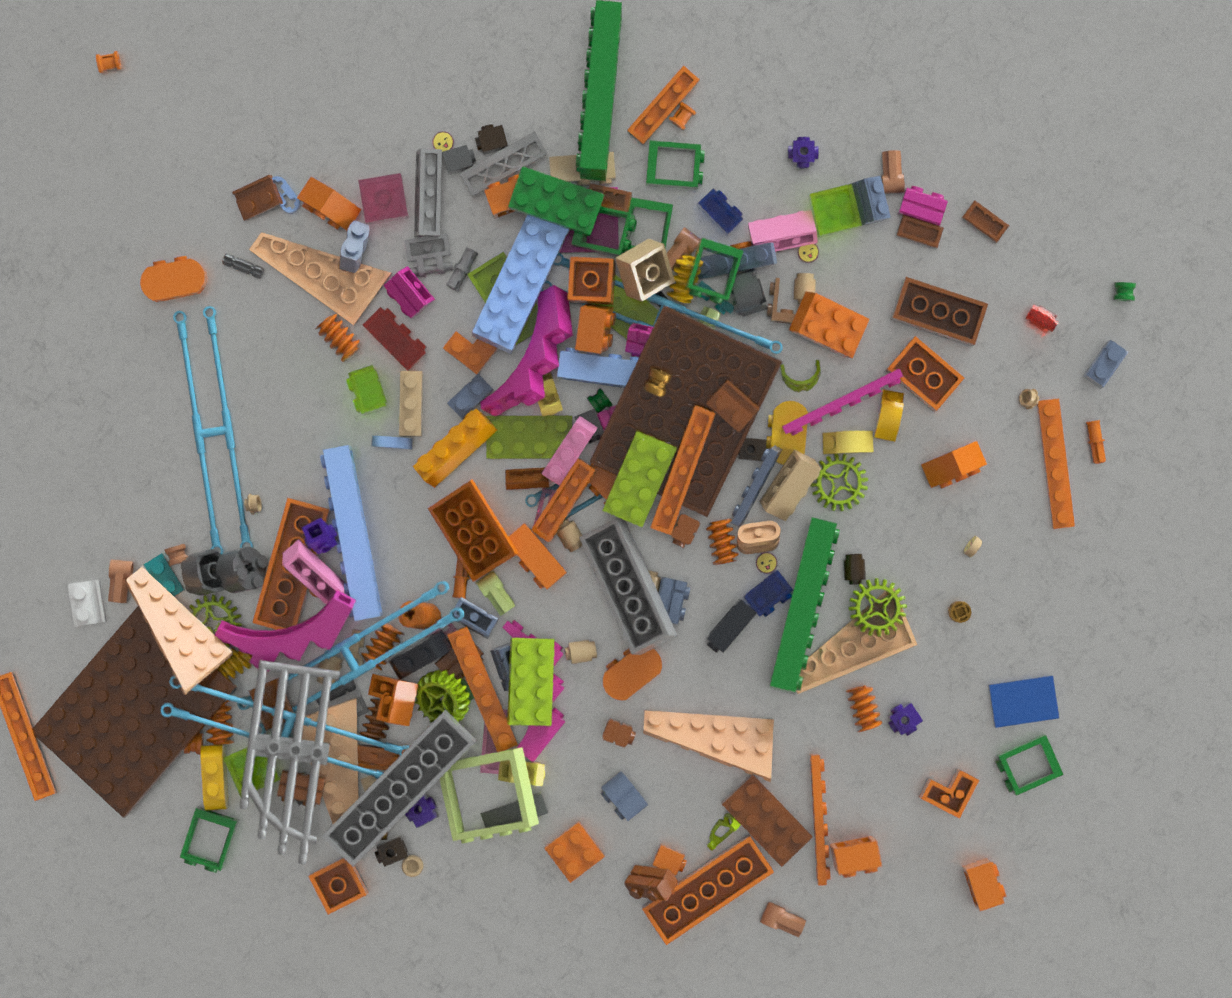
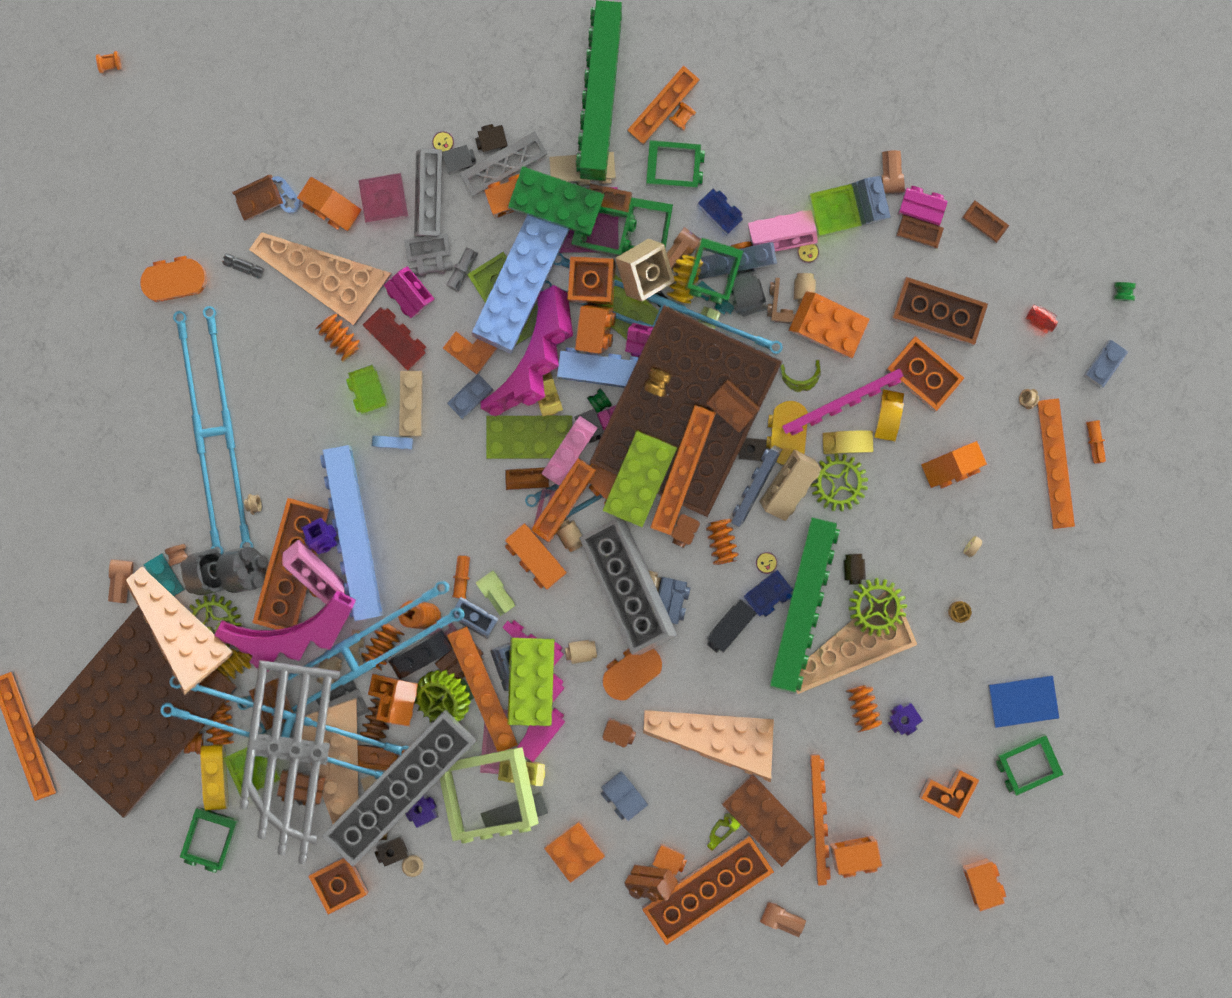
white plate [67,579,107,627] -> none
brick [339,221,369,273] -> none
light orange brick [413,409,497,488] -> none
orange slope [428,479,518,582] -> none
light nougat brick [737,521,781,554] -> none
dark purple brick [788,137,819,168] -> none

